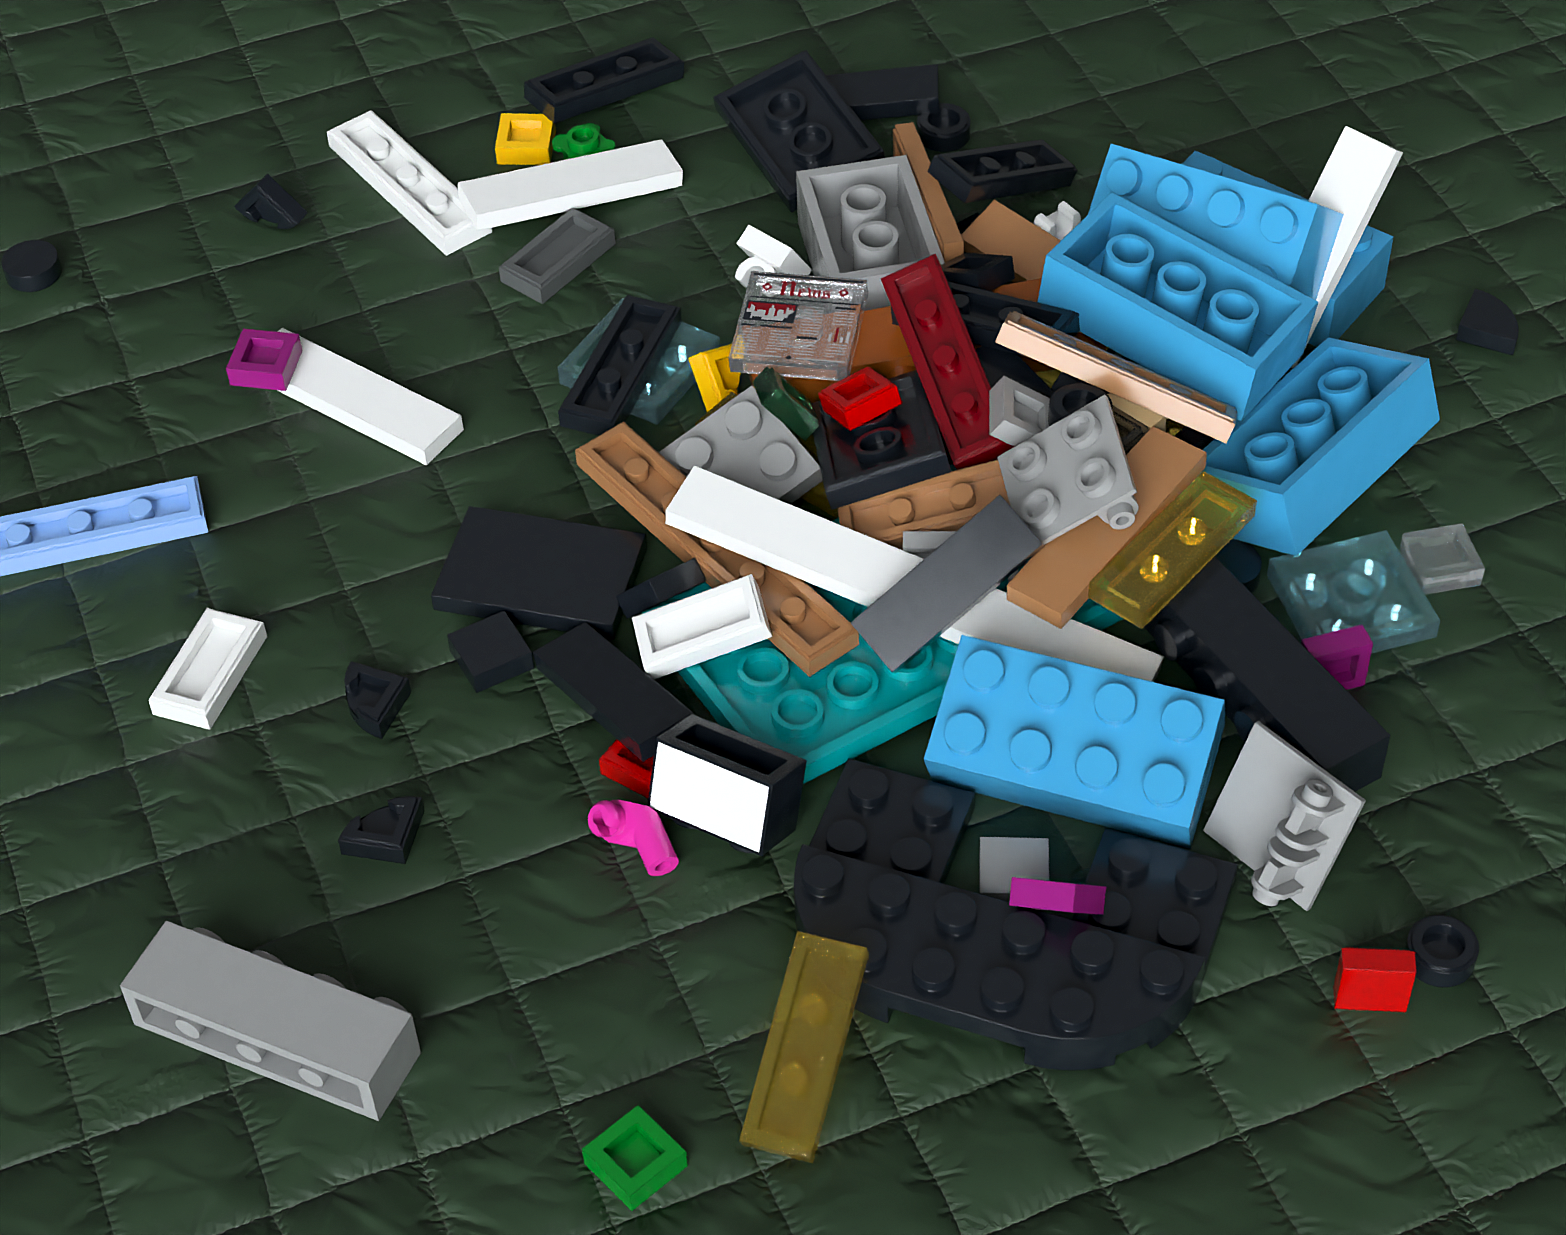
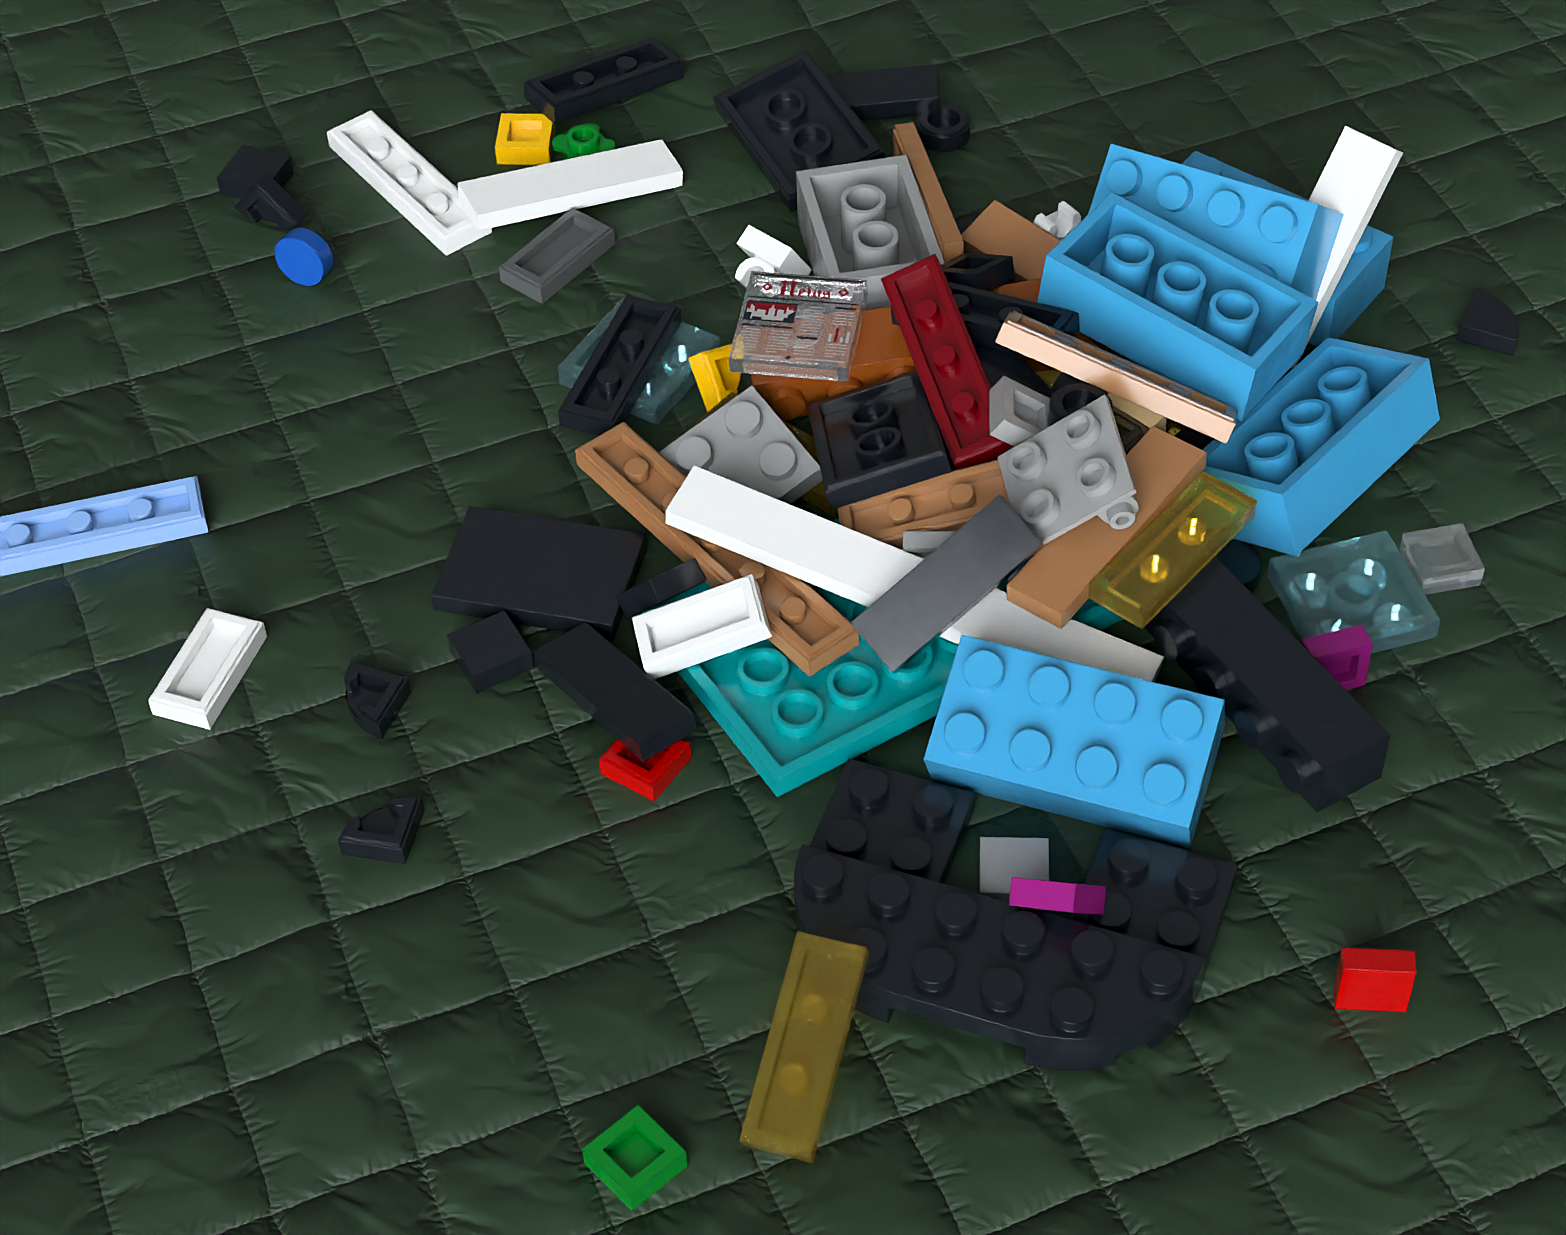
black tile [1,240,62,292] -> none
light grey brick [120,921,421,1121] -> none
magenta tile [226,328,302,391] -> none
white tile [277,328,464,465] -> none
dark pink arm [588,799,679,876] -> none
brick [647,714,807,856] -> none
clear green tile [752,367,819,441] -> none
red tile [818,367,902,431] -> none
black tile [927,139,1078,203] -> none
light grey hinge [1203,721,1366,911] -> none
black tile [1405,915,1479,987] -> none
none -> black tile [217,145,294,199]
none -> blue tile [274,228,333,286]

